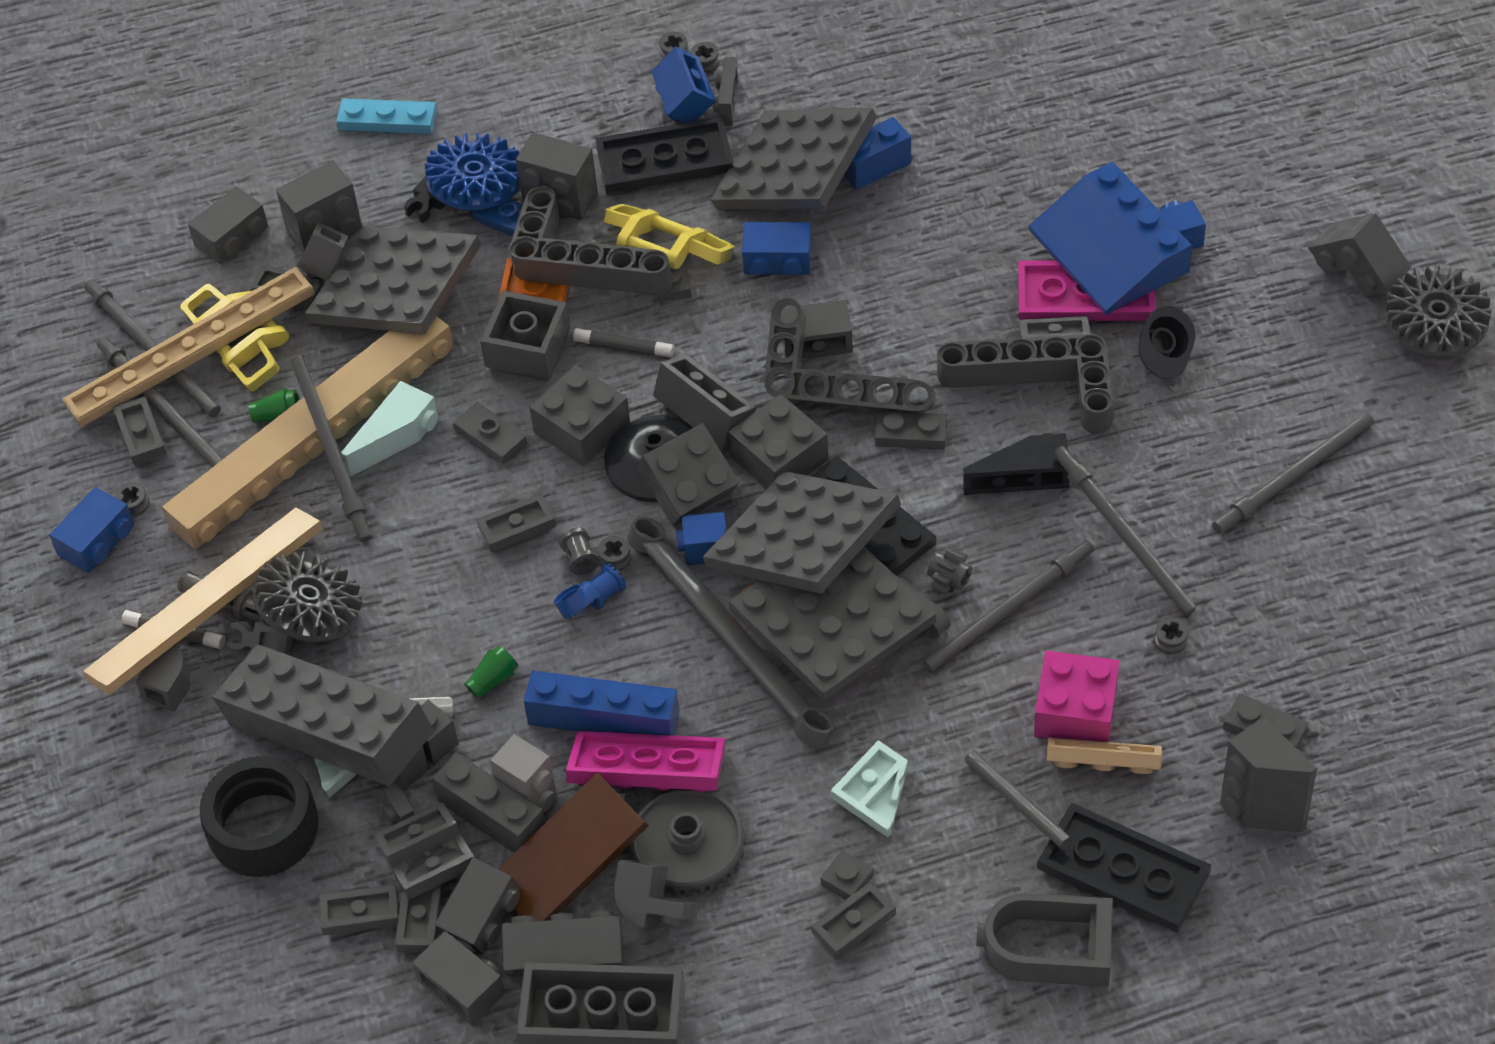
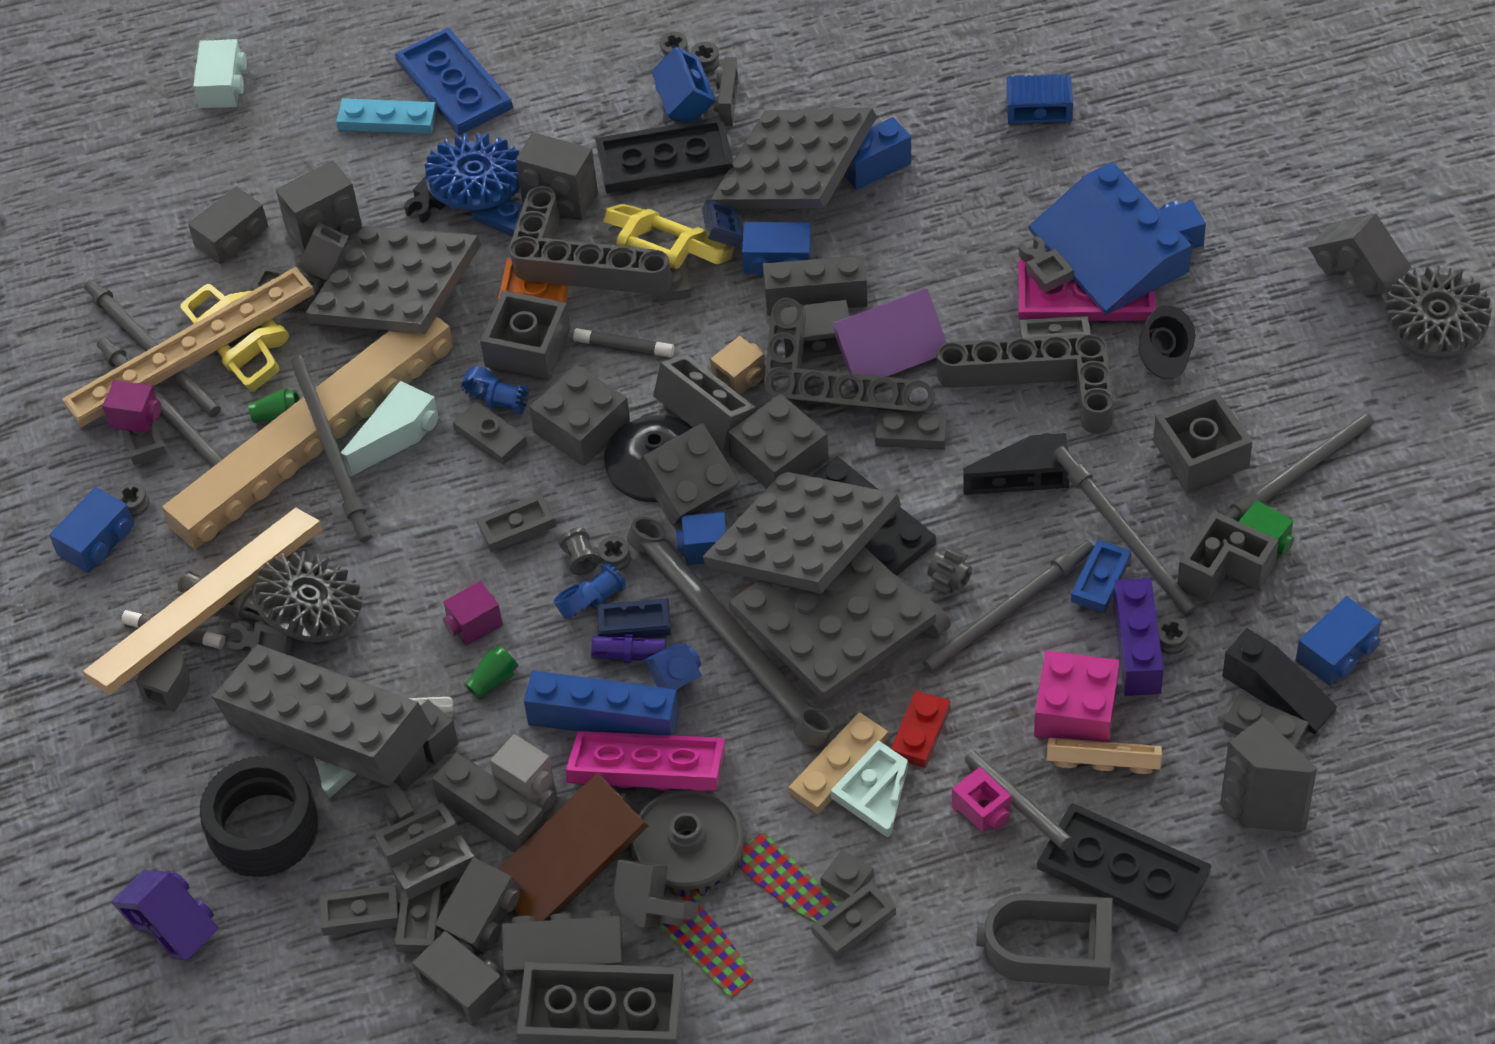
none -> magenta brick [102,380,161,433]
none -> dark purple brick [111,870,219,961]
none -> light aqua brick [193,39,247,109]
none -> blue tile [395,27,513,136]
none -> magenta brick [443,581,503,646]
none -> blue connector [461,366,529,415]
none -> dark purple pin [591,634,666,663]
none -> dark blue plate [597,598,671,638]
none -> blue brick [644,643,702,689]
none -> piece [659,831,840,998]
none -> dark blue plate [702,200,743,249]
none -> tan brick [710,336,765,395]
none -> dark grey brick [763,255,868,315]
none -> tan plate [788,712,889,814]
none -> medium lavender tile [831,288,947,388]
none -> red plate [891,690,950,768]
none -> dark pink brick [952,767,1011,833]
none -> blue brick [1006,74,1073,124]
none -> dark grey plate [1019,236,1074,293]
none -> blue plate [1071,539,1132,614]
none -> dark purple brick [1113,578,1164,696]
none -> dark grey brick [1153,392,1253,492]
none -> dark grey brick [1177,510,1279,601]
none -> black slope [1222,628,1337,734]
none -> green brick [1238,500,1294,558]
none -> blue brick [1295,596,1381,686]

